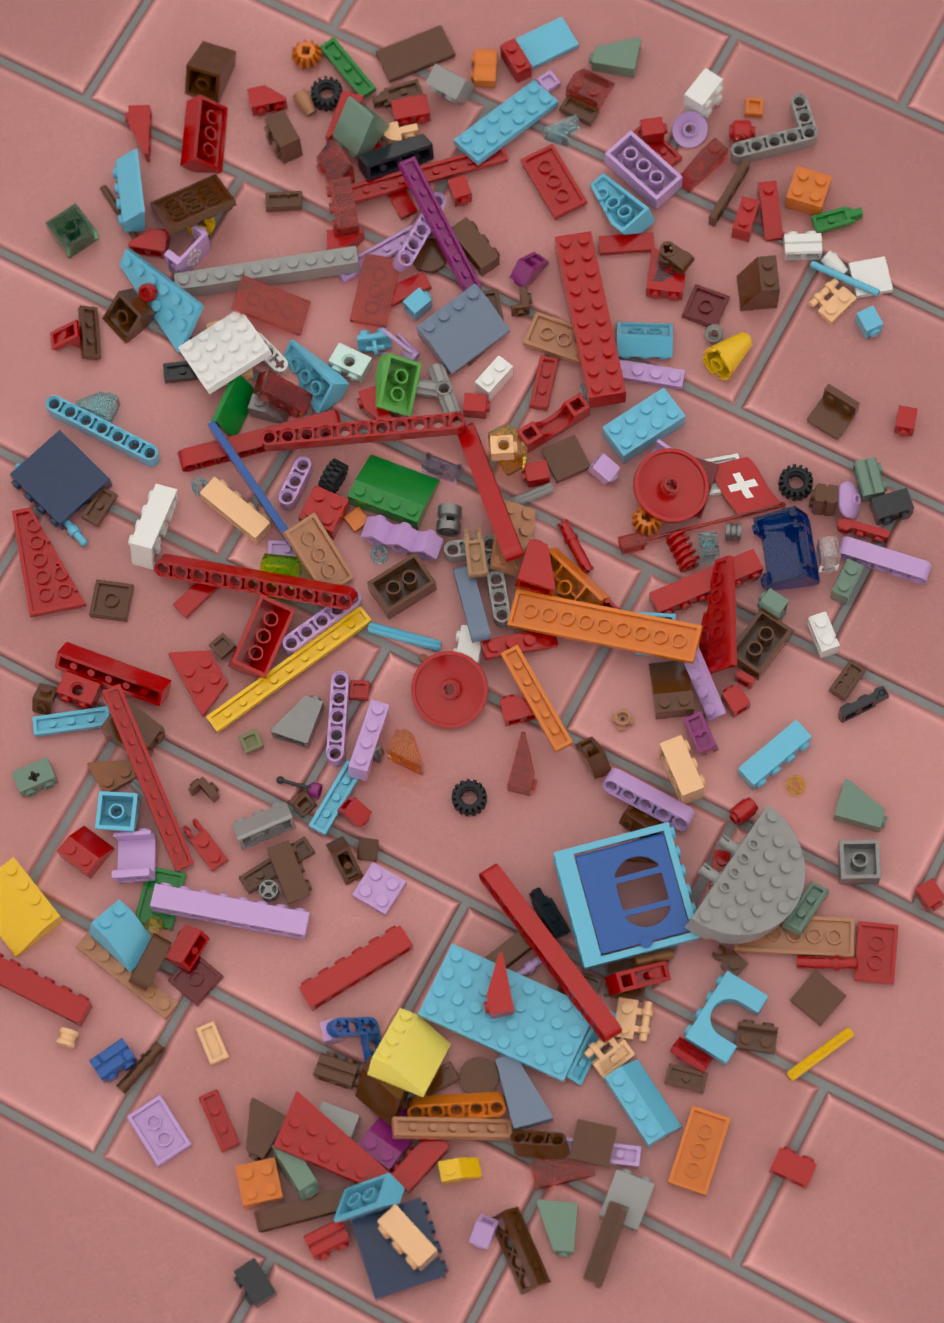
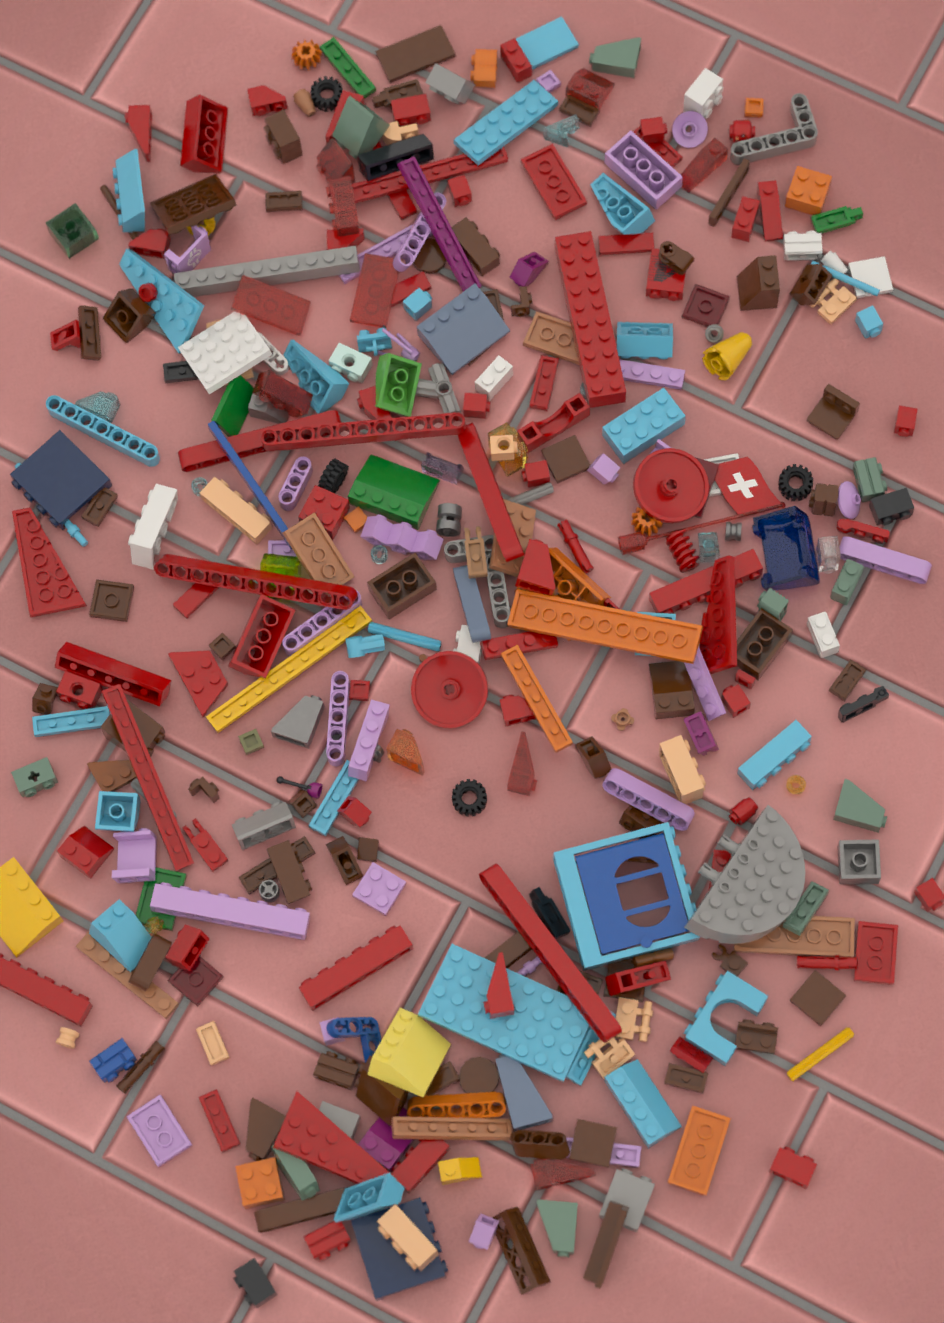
reddish brown slope [185,41,236,103] -> none
none -> medium azure piece [345,634,385,658]
none -> reddish brown brick [790,264,832,305]

